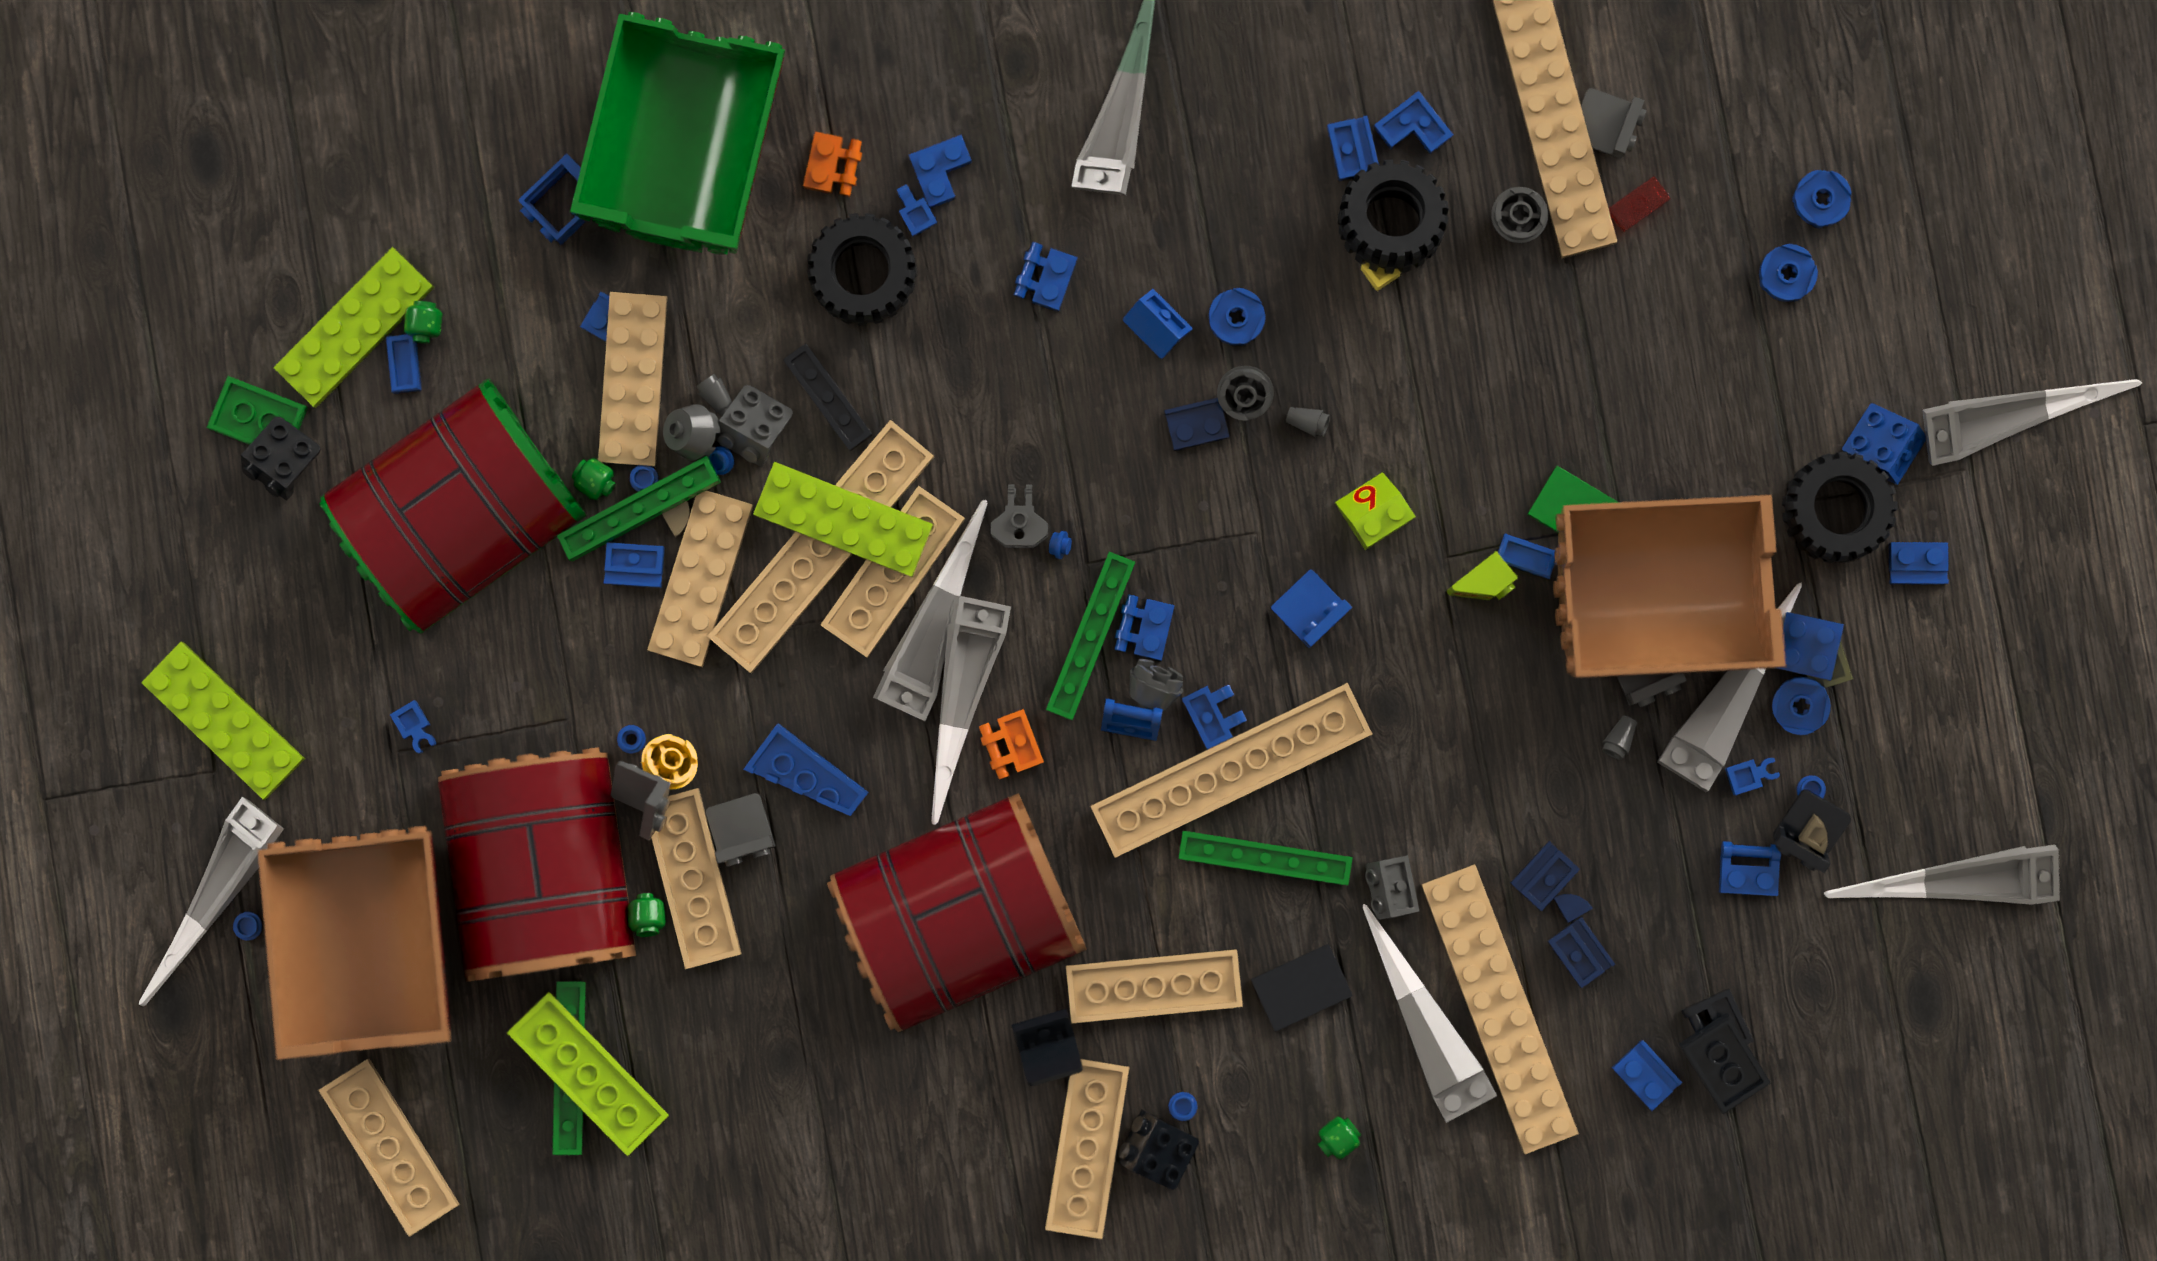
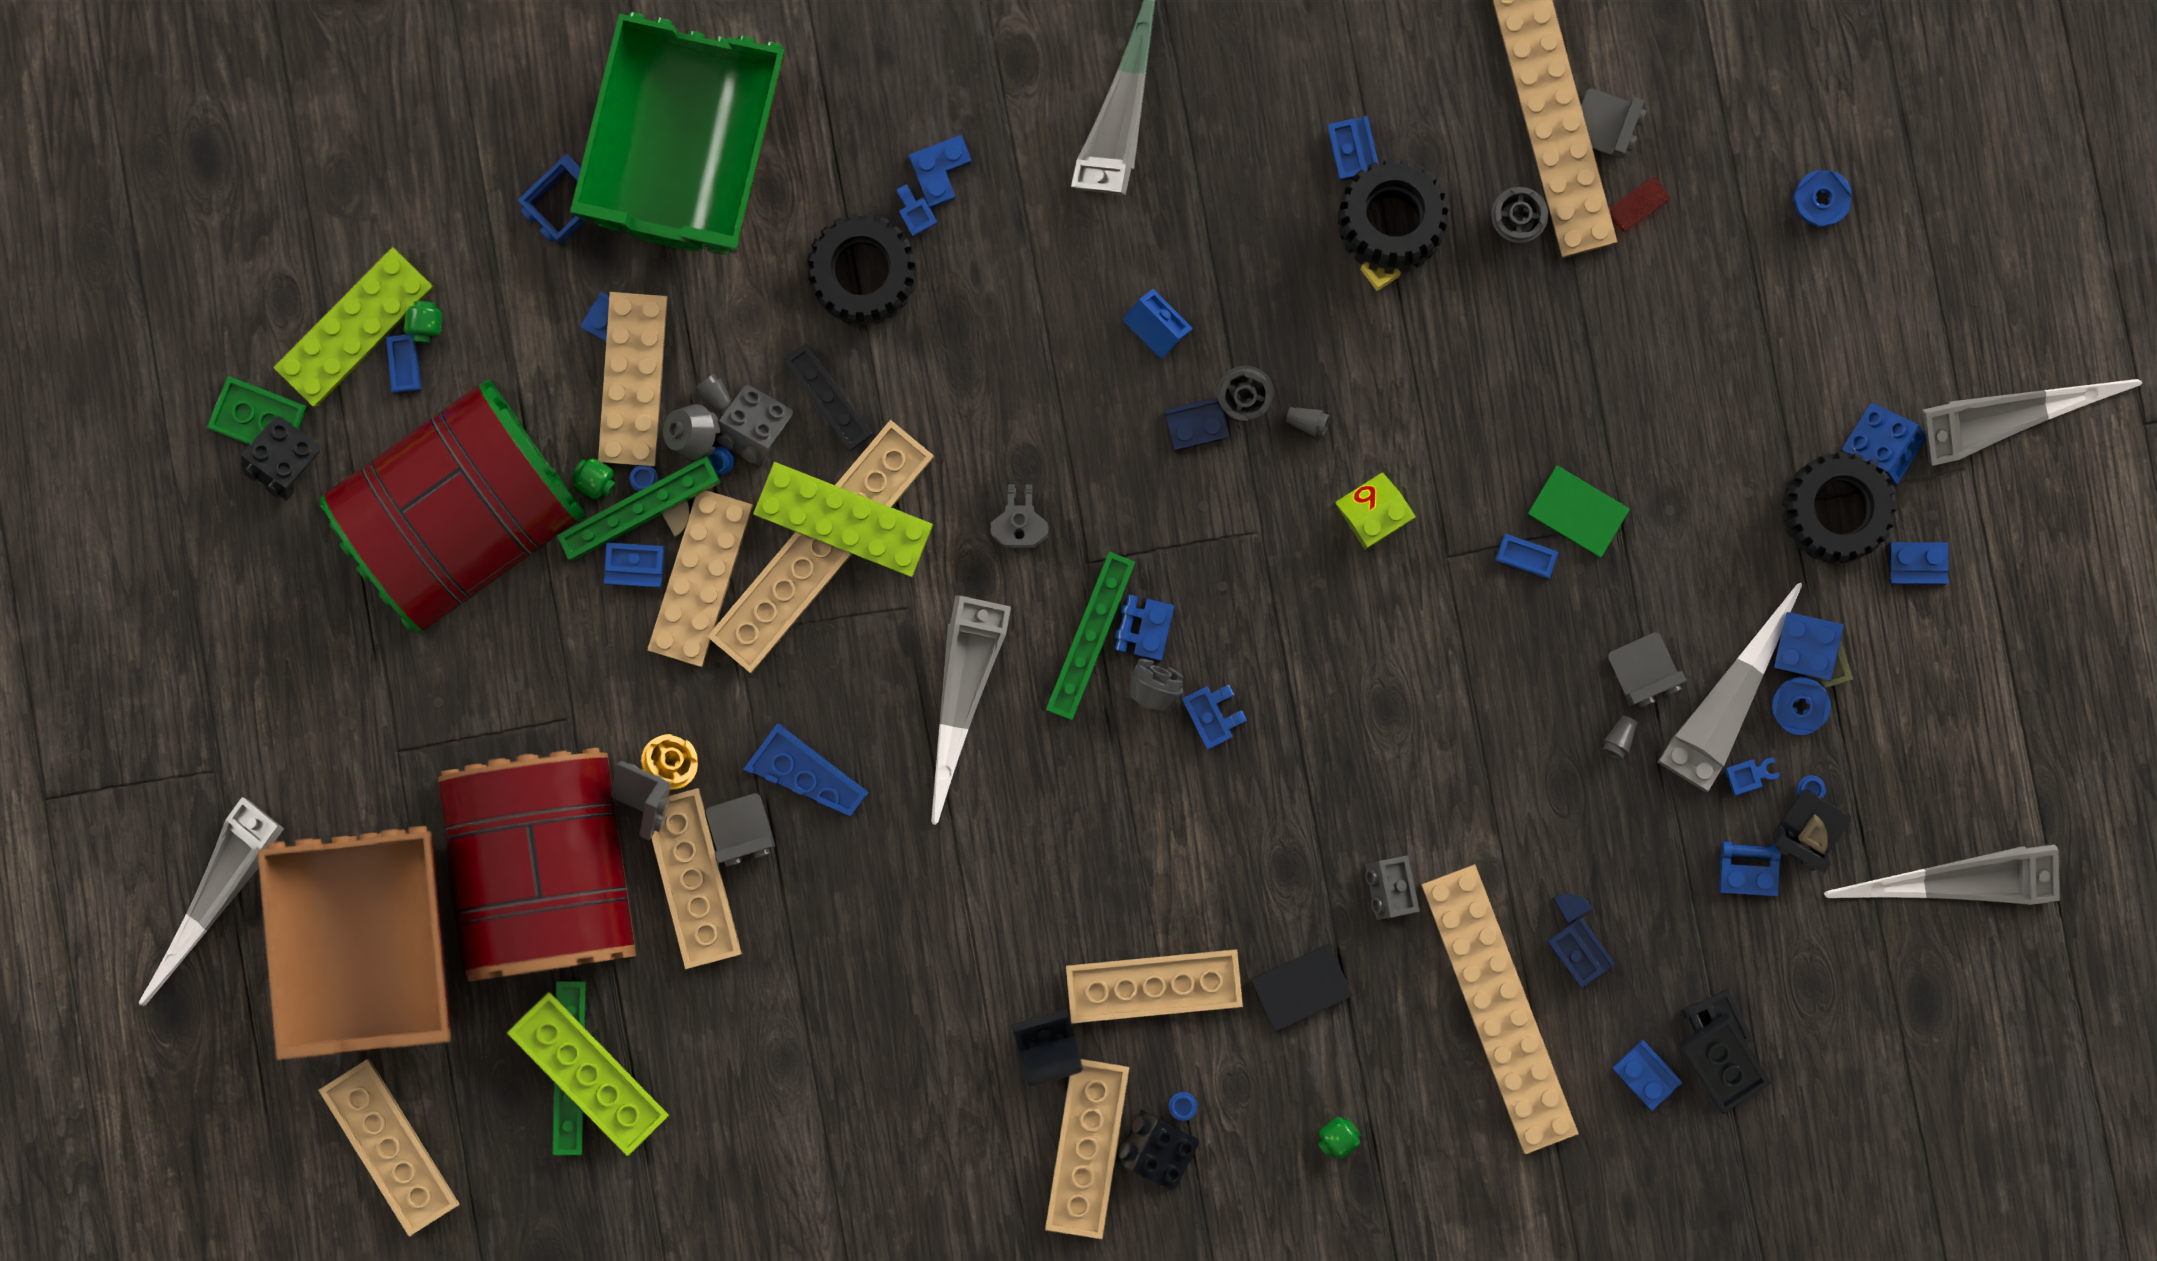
lime plate [141,642,305,800] -> none
blue plate [233,912,263,940] -> none
blue plate [390,700,436,754] -> none
blue plate [617,725,646,754] -> none
green head [627,893,665,937] -> none
orange plate [803,132,862,197] -> none
tan plate [821,486,965,658] -> none
dark red cylinder [827,793,1087,1032] -> none
light grey plate [873,500,987,721] -> none
orange plate [979,709,1044,780] -> none
blue plate [1014,242,1077,312] -> none
blue plate [1049,531,1072,559] -> none
tan plate [1090,683,1372,858] -> none
blue plate [1101,698,1163,741] -> none
green plate [1178,831,1353,886] -> none
blue plate [1209,288,1265,346] -> none
blue bracket [1271,570,1352,648] -> none
light grey plate [1363,904,1497,1123] -> none
blue plate [1374,91,1453,154] -> none
lime slope [1446,551,1518,600] -> none
dark blue plate [1510,841,1580,911] -> none
medium nougat cylinder [1553,495,1786,678] -> none
blue plate [1759,244,1818,302] -> none

